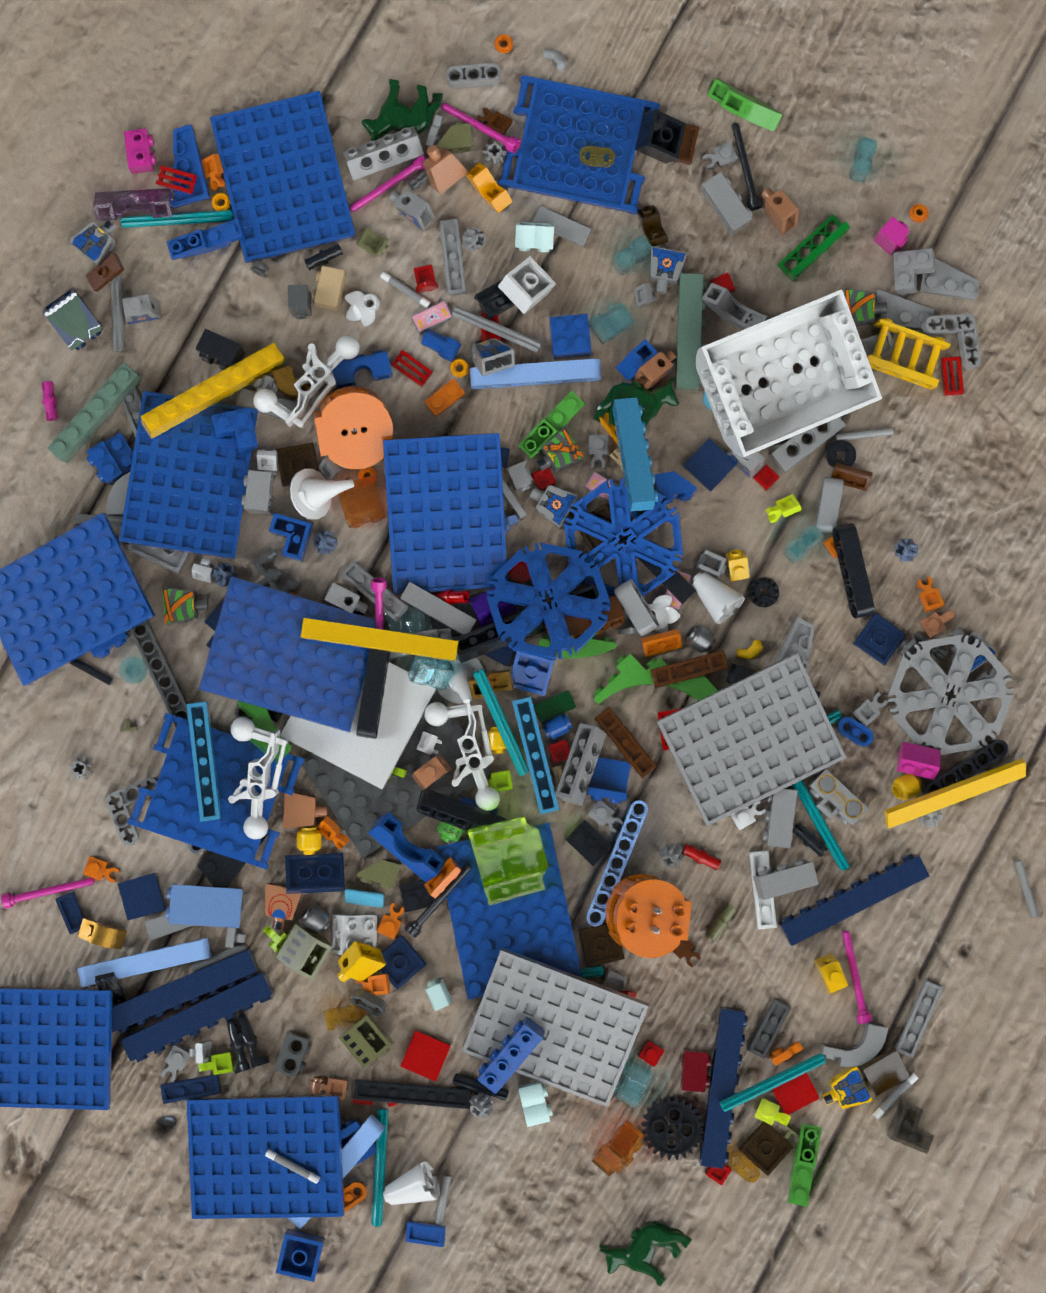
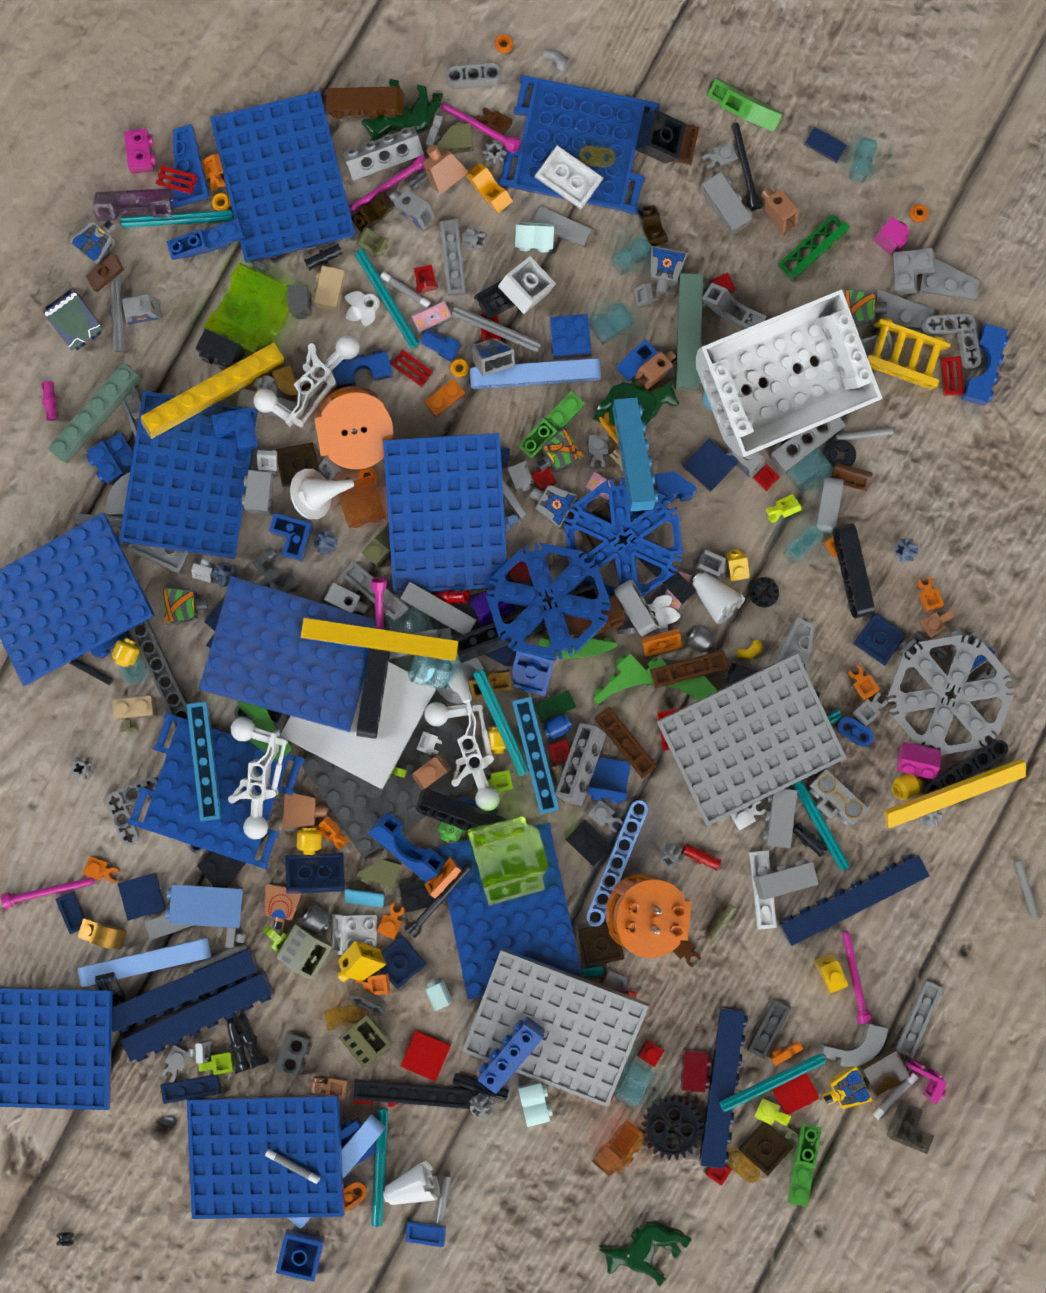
none -> black bush [56,1232,74,1246]
none -> yellow head [111,638,140,668]
none -> tan brick [112,696,157,720]
none -> clear neon green slope [203,262,290,353]
none -> reddish brown brick [326,86,405,119]
none -> dark brown slope [351,191,395,233]
none -> teal axle [355,249,419,349]
none -> olive slope [362,526,391,567]
none -> white tile [535,145,603,209]
none -> clear light blue brick [786,447,832,490]
none -> dark blue tile [804,127,847,163]
none -> orange plate [848,665,880,701]
none -> dark pink bracket [904,1059,947,1104]
none -> blue arch [962,324,1009,406]

